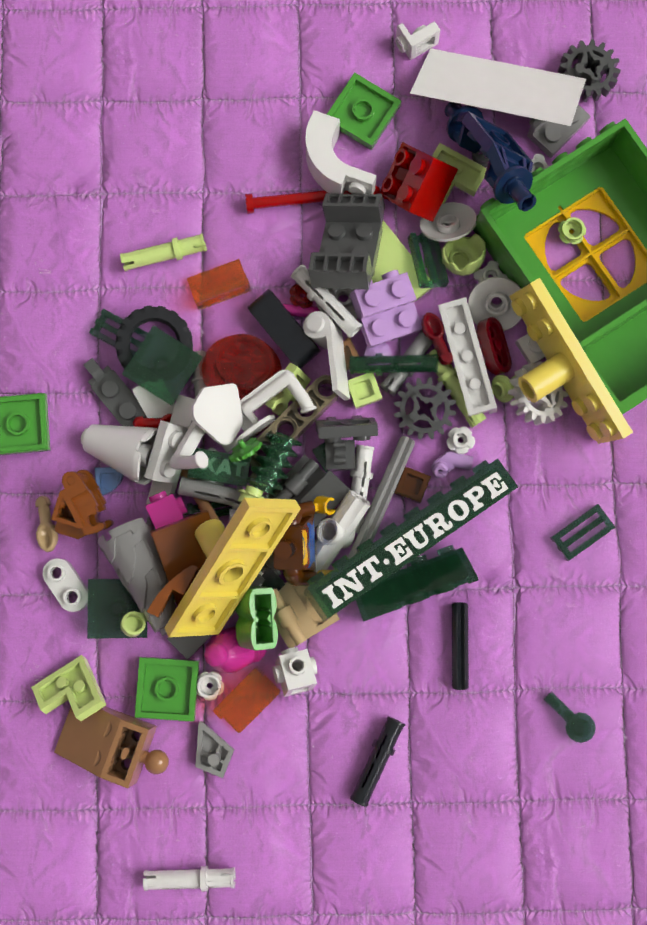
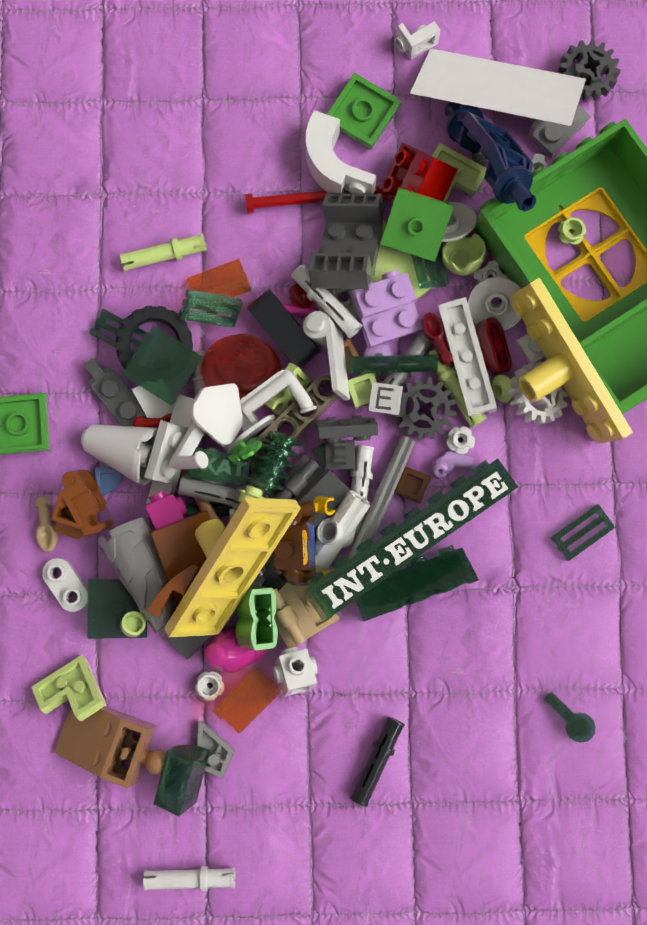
bright green plate [135,657,200,721] -> none
black axle [452,602,469,690] -> none
none -> clear green brick [154,745,210,817]
none -> clear green tile [178,289,243,328]
none -> white tile [368,382,403,415]
none -> bright green plate [380,187,454,262]

